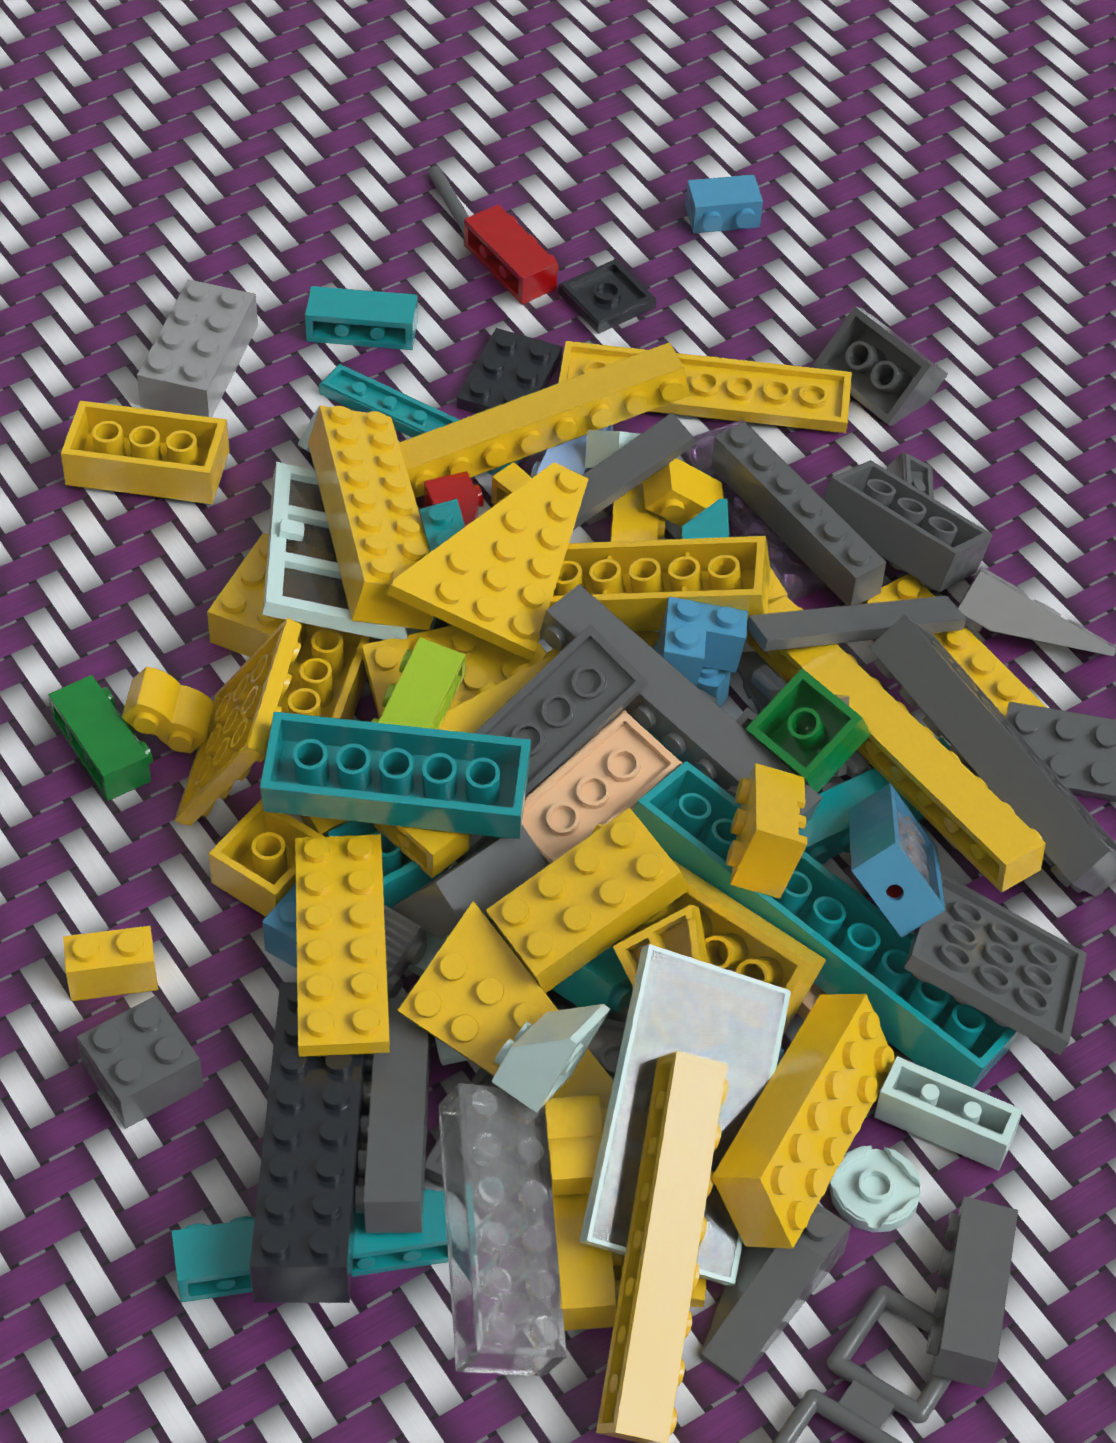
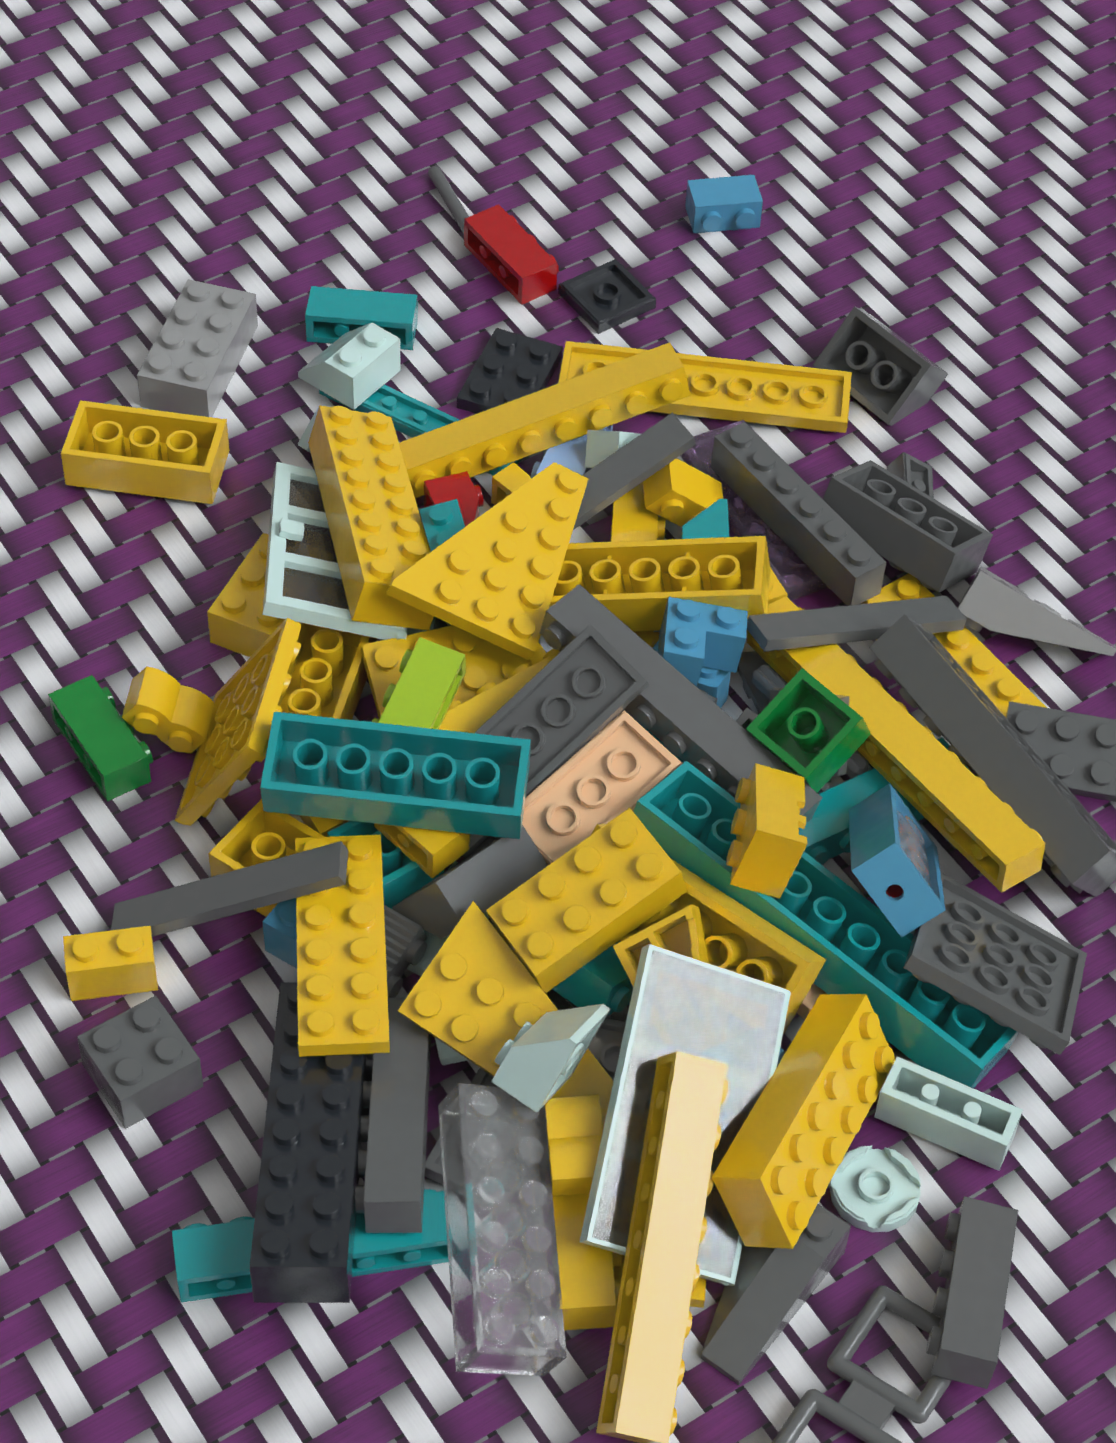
none -> dark grey tile [111,841,348,937]
none -> light aqua slope [298,323,401,410]

